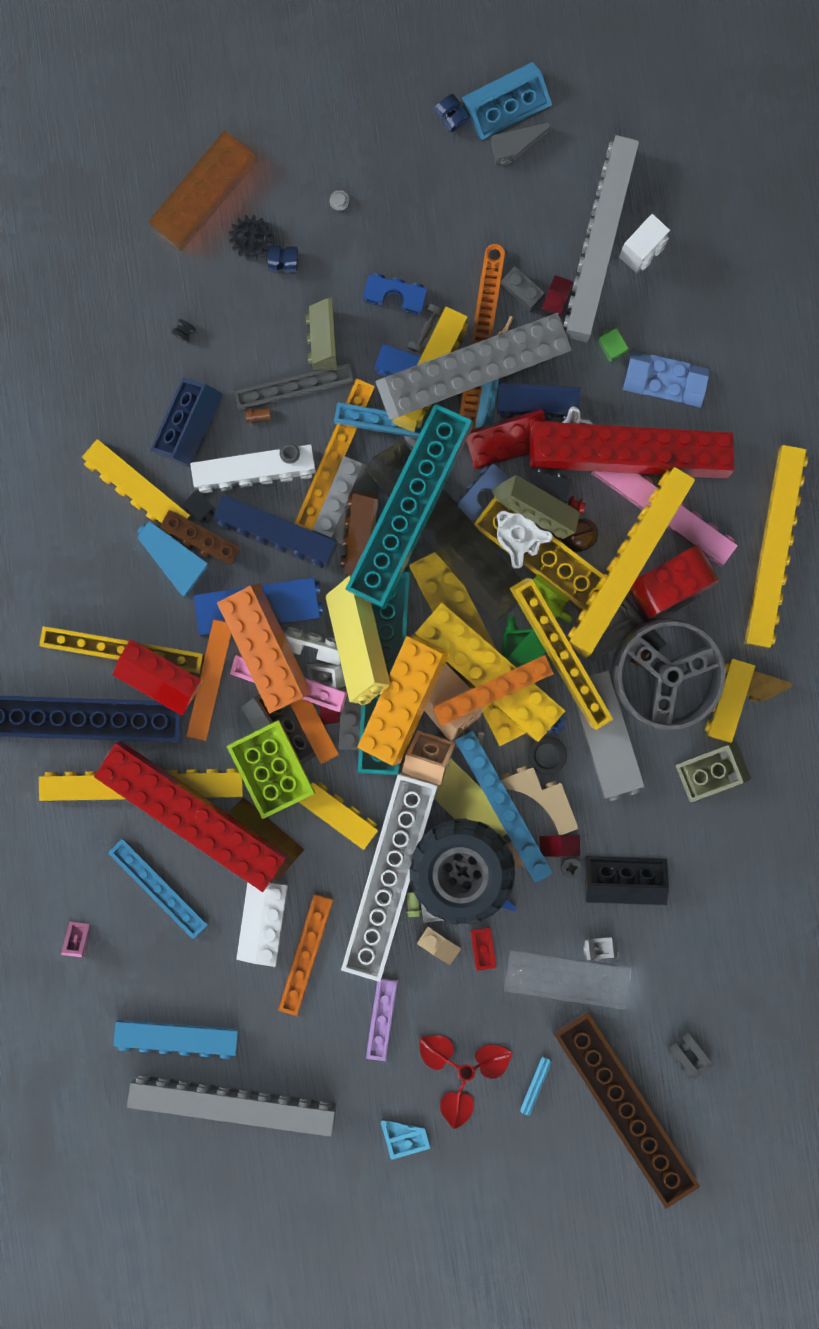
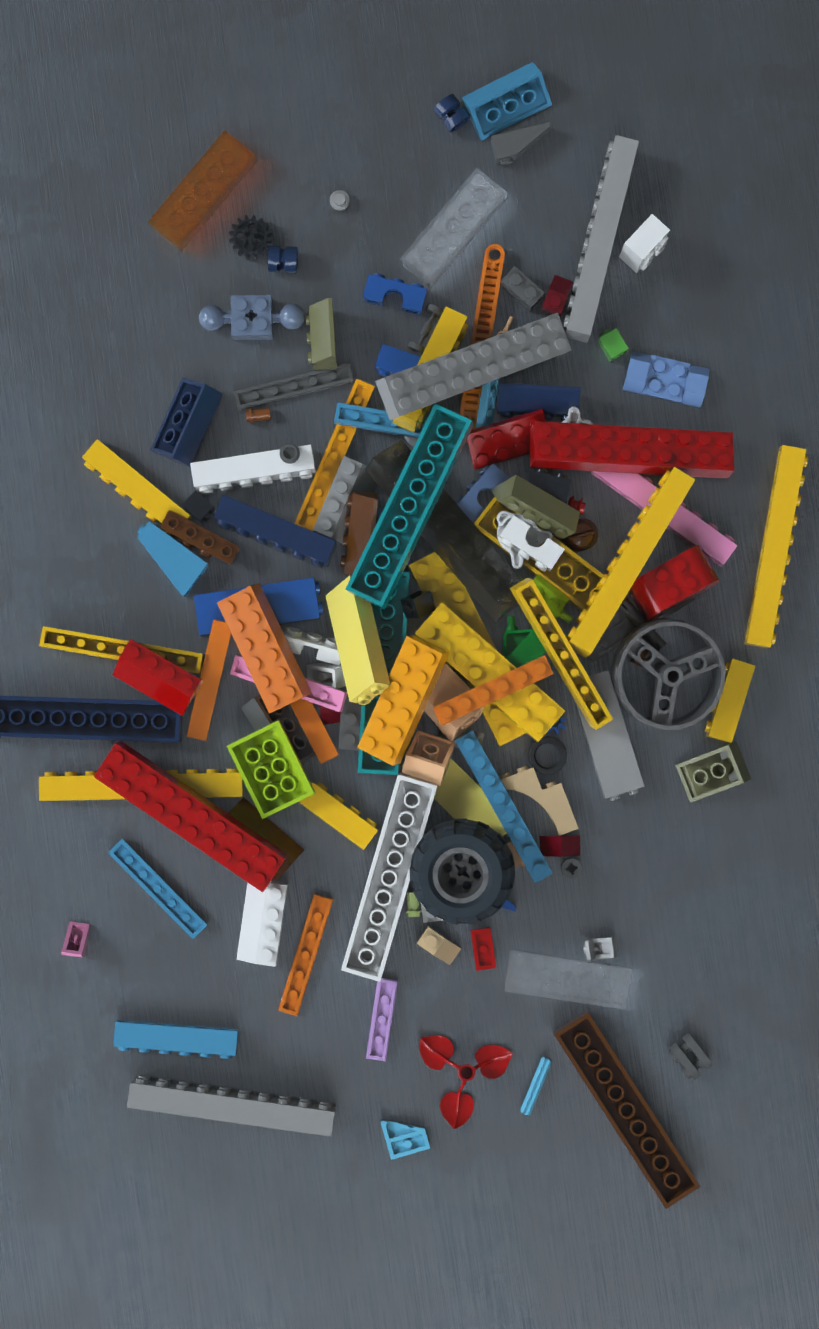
black wheel [171,318,196,343] -> none
black slope [585,856,669,905] -> none
pearl gold slope [747,671,793,703] -> none
none -> sand blue brick [199,295,305,340]
none -> clear brick [399,168,508,289]
none -> black brick [400,591,436,619]
none -> white arch [499,515,565,572]

